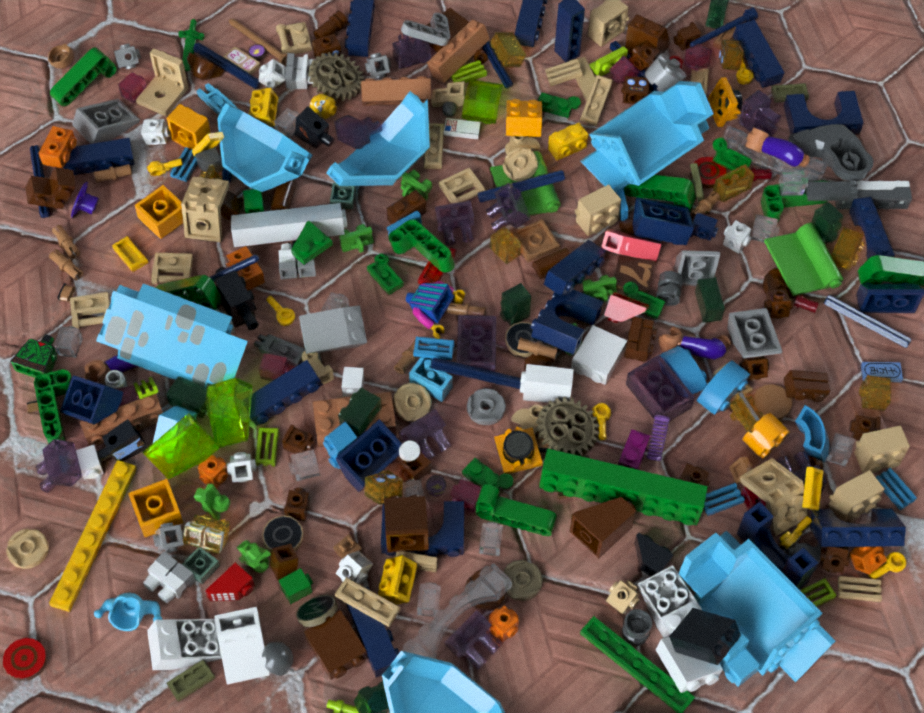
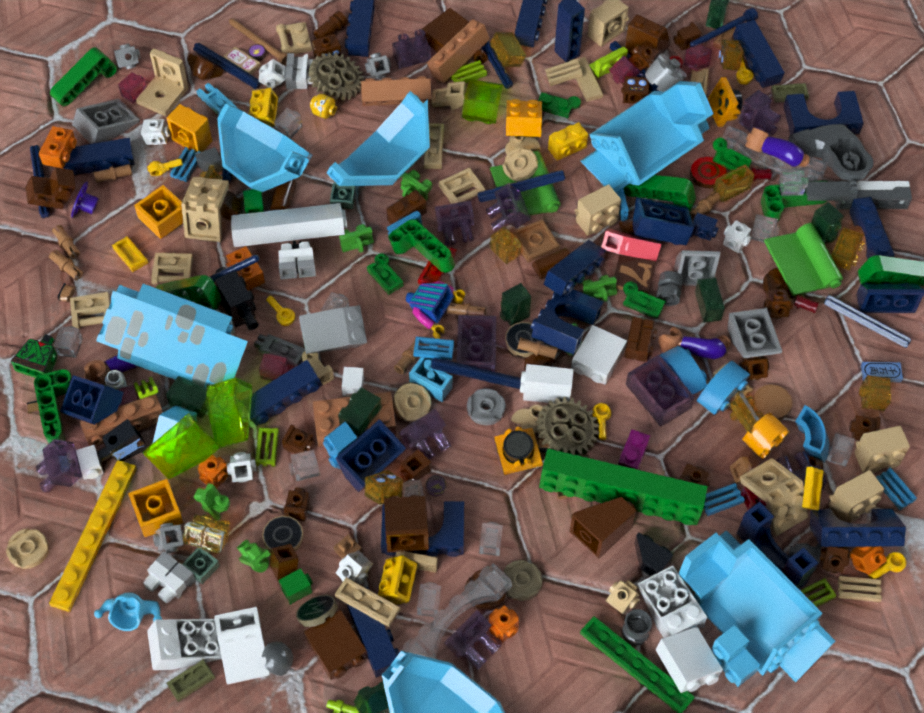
red tile [3,638,47,681] -> none
medium nougat hair [48,43,74,69] -> none
green sword [178,19,205,71] -> none
yellow tile [192,132,224,157] -> none
red slope [205,562,255,602] -> none
green wing [291,221,333,265] -> none
black torso [295,106,335,148] -> none
clear purple brick [334,115,382,149] -> none
white tile [399,441,420,462] -> none
light grey beam [401,13,450,46] -> none
dark grey hinge [442,102,457,117] -> none
white tile [444,118,481,139] -> none
clear pink brick [450,479,482,513] -> none
green hinge [462,458,514,489] -> none
green beam [476,484,557,536] -> none
tan tile [580,75,613,126] -> none
slope [604,292,650,323] -> none
medium lavender piece [646,415,670,461] -> none
black brick [669,608,741,665] -> none
olive plate [689,163,705,203] -> none
yellow plate [779,516,812,549] -> none
reddish brown brick [784,370,831,402] -> none

